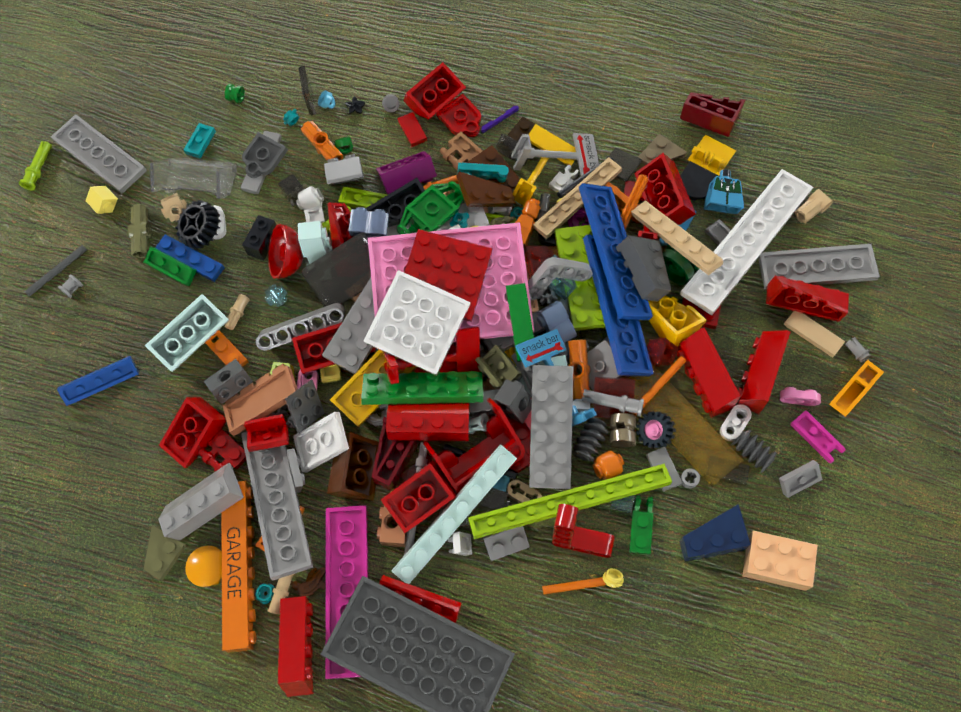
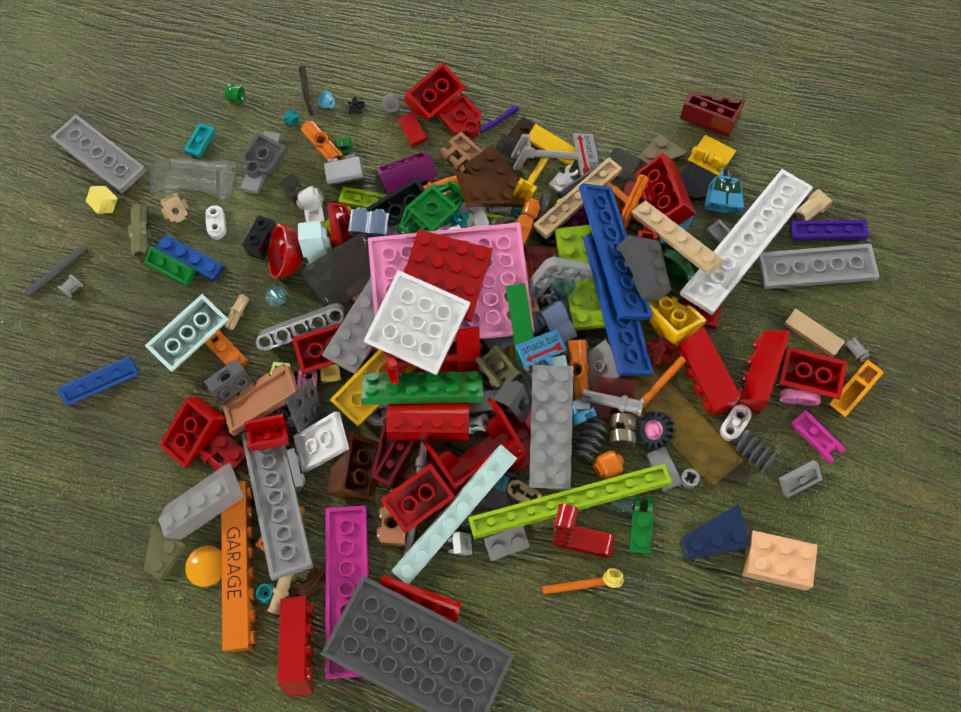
lime pin [19,141,52,191] -> none
black gear [175,200,221,249] -> none
teal plate [457,162,509,183] -> none
red wedge [766,275,849,322] -> none
none -> red slope [778,347,848,400]
none -> dark purple plate [790,220,869,240]

